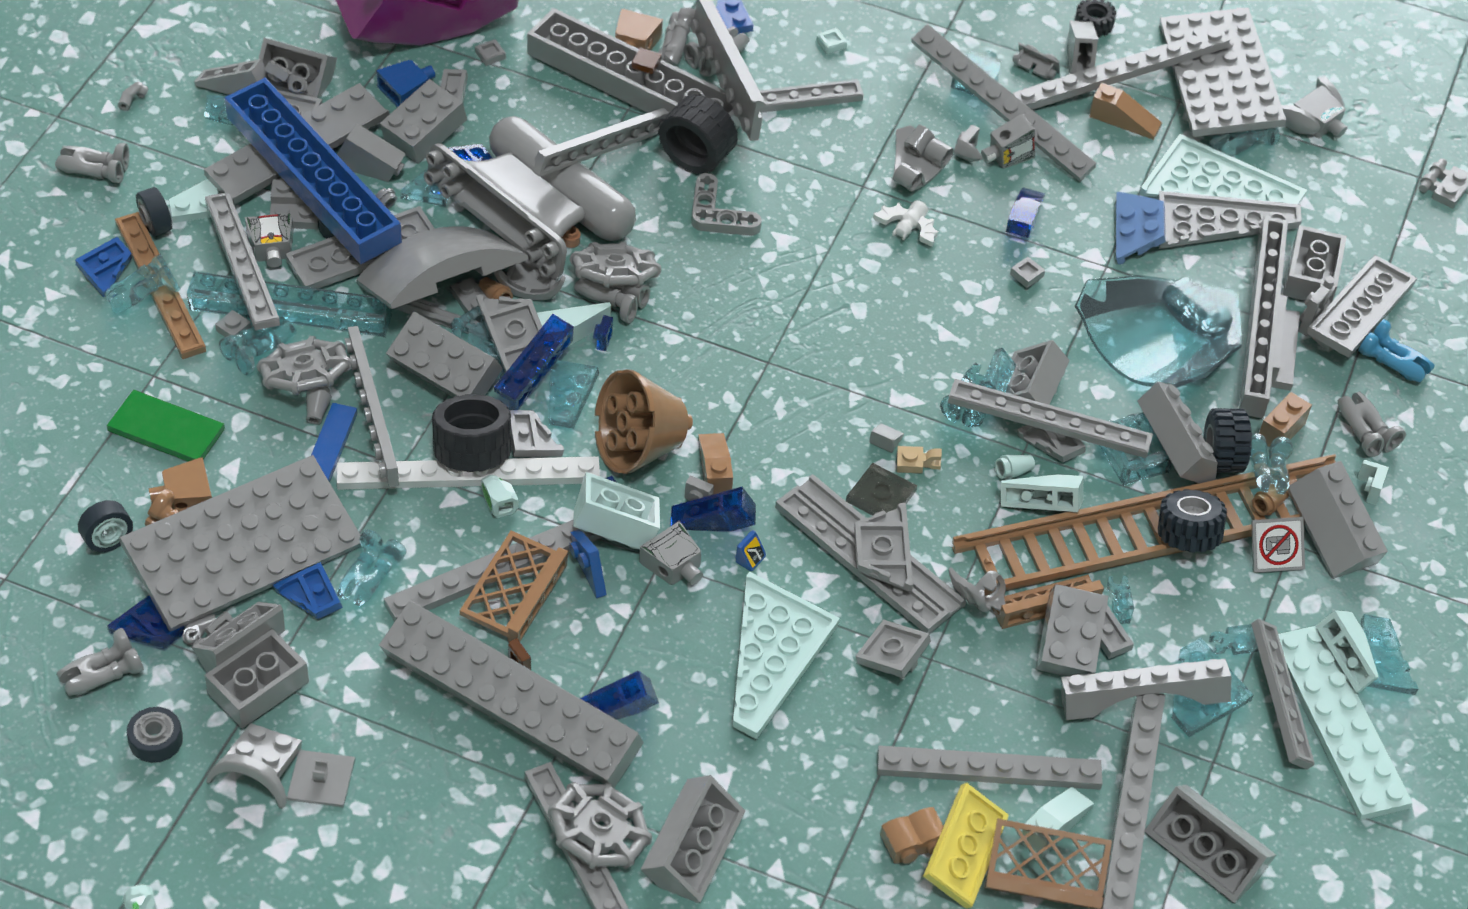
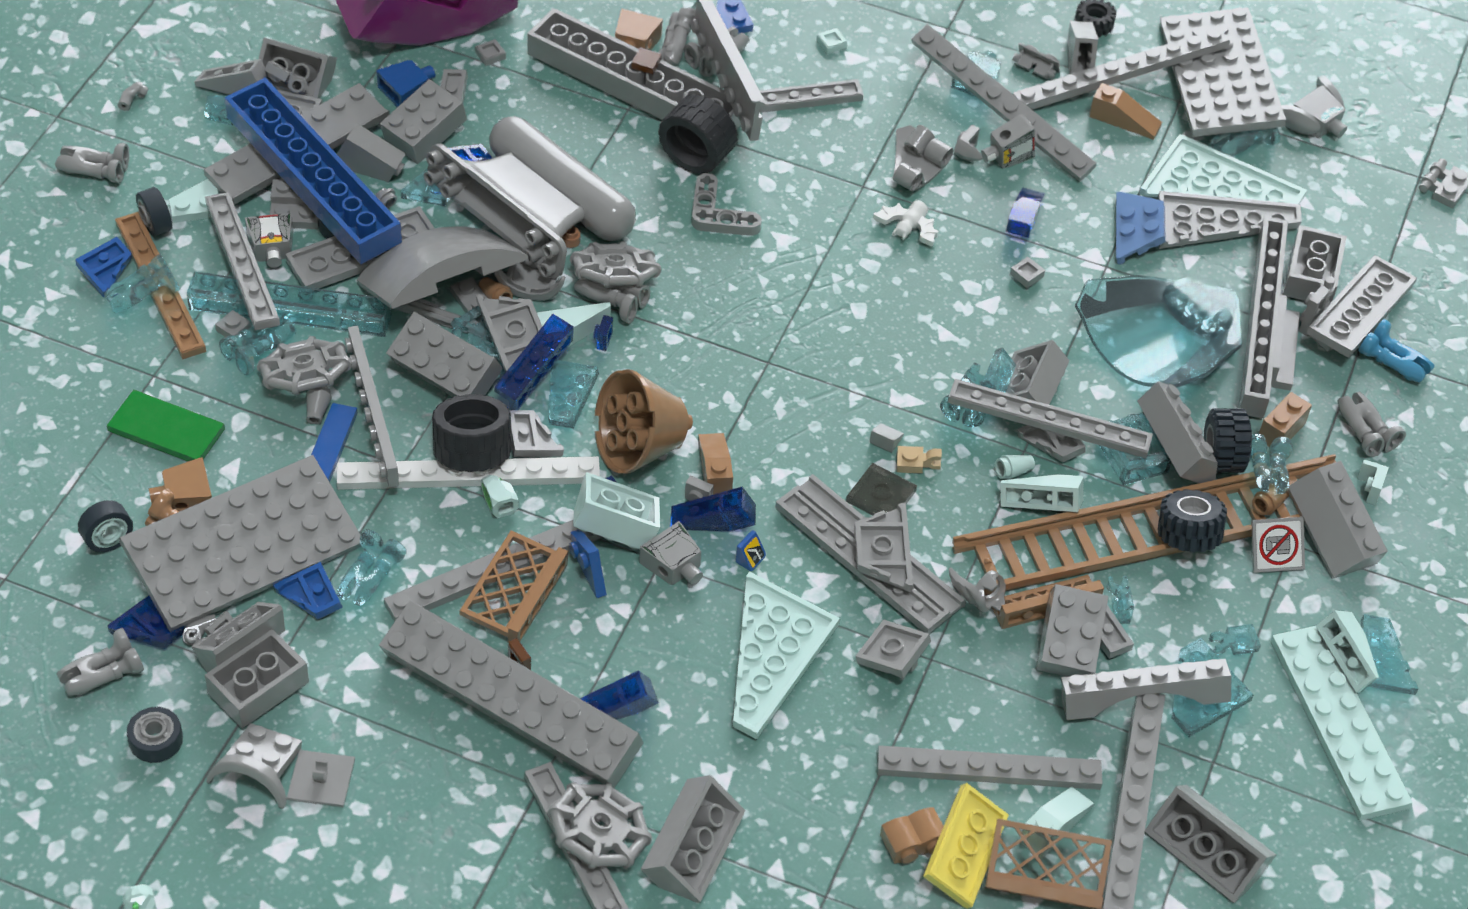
light grey plate [532,108,670,177] -> none
light grey tile [1251,619,1314,769] -> none

